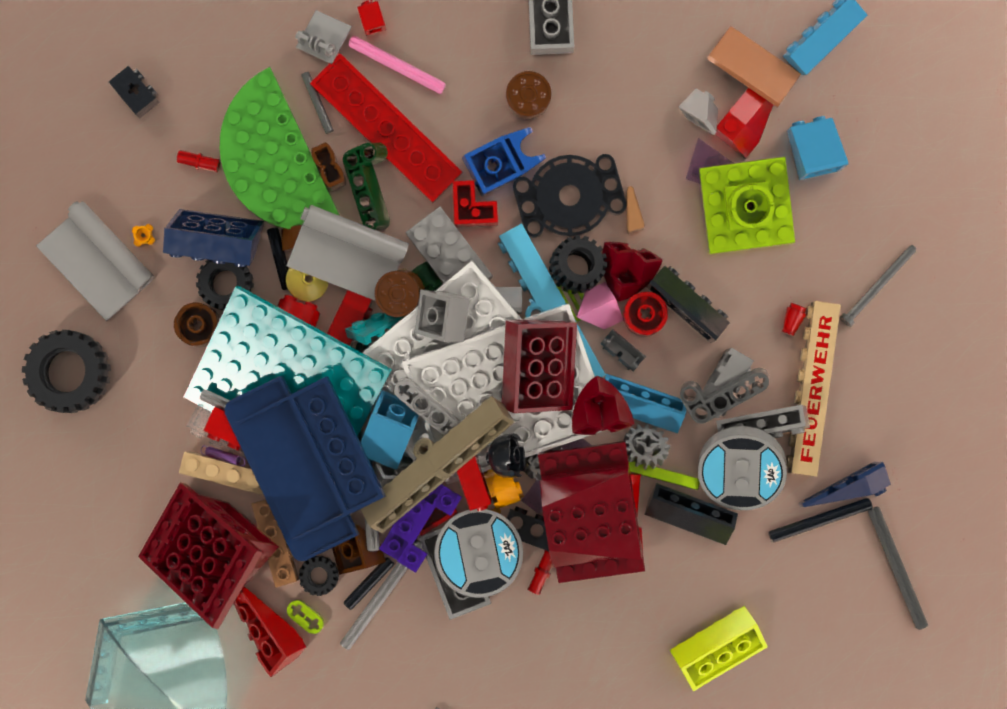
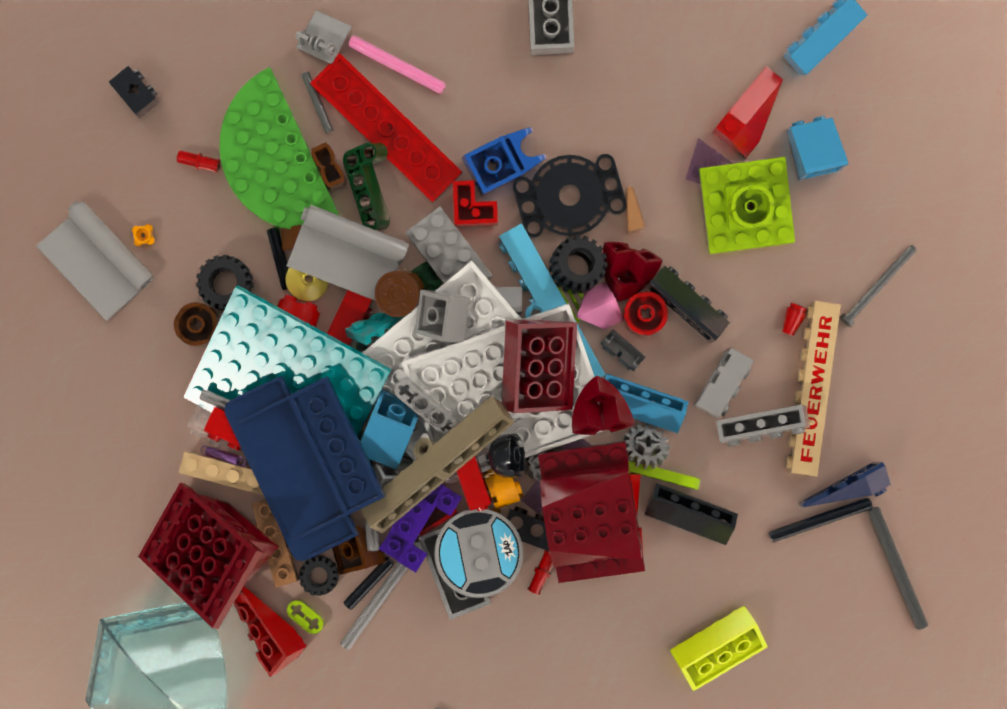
black tyre [22,330,111,413] -> none
dark blue slope [163,209,264,267] -> none
red brick [357,0,386,36] -> none
reddish brown wheel [506,71,551,120] -> none
light grey slope [679,88,718,135] -> none
dark grey beam [680,368,769,424] -> none
brick [698,426,787,510] -> none
nougat tile [707,26,801,107] -> none

